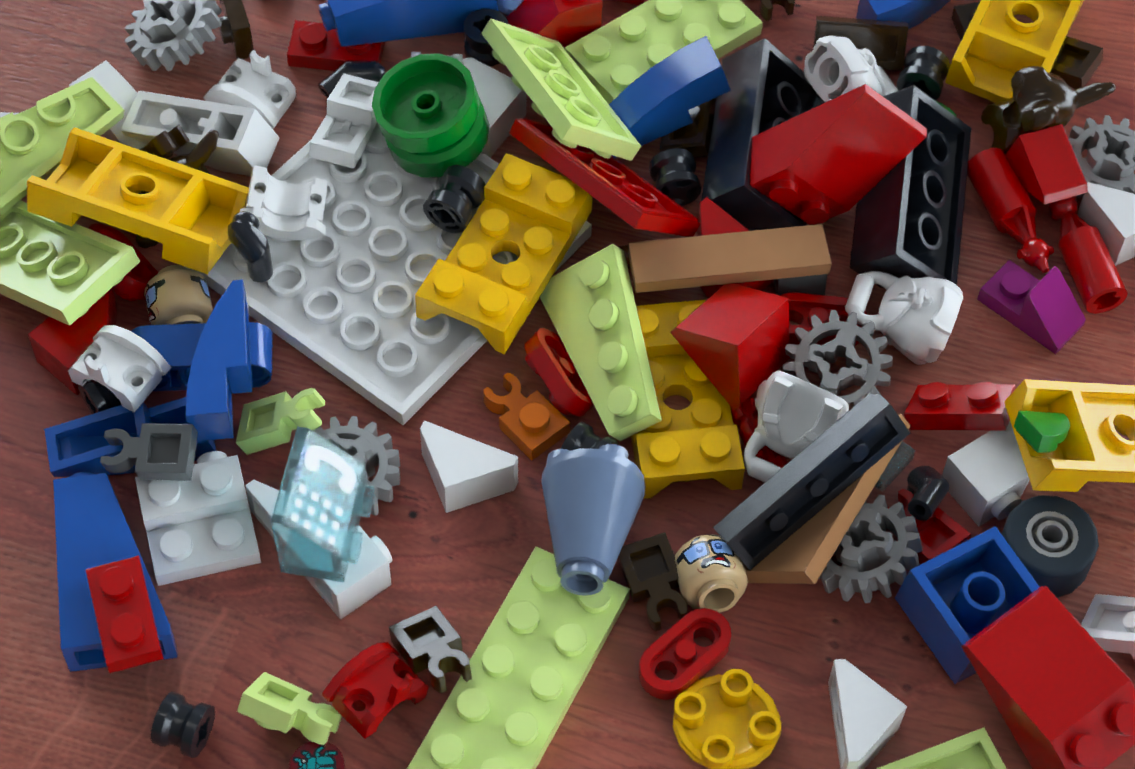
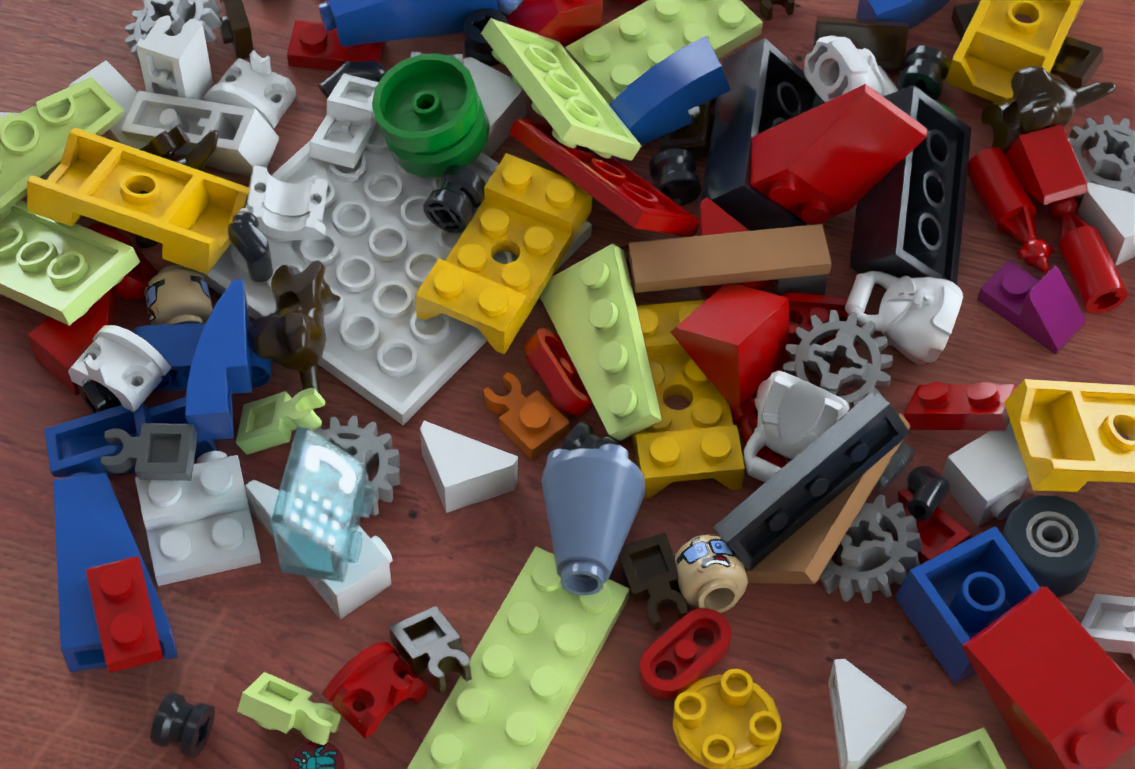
green tile [1014,411,1070,453] -> none
none -> white hinge [136,15,213,100]
none -> dark brown animal [249,260,341,409]

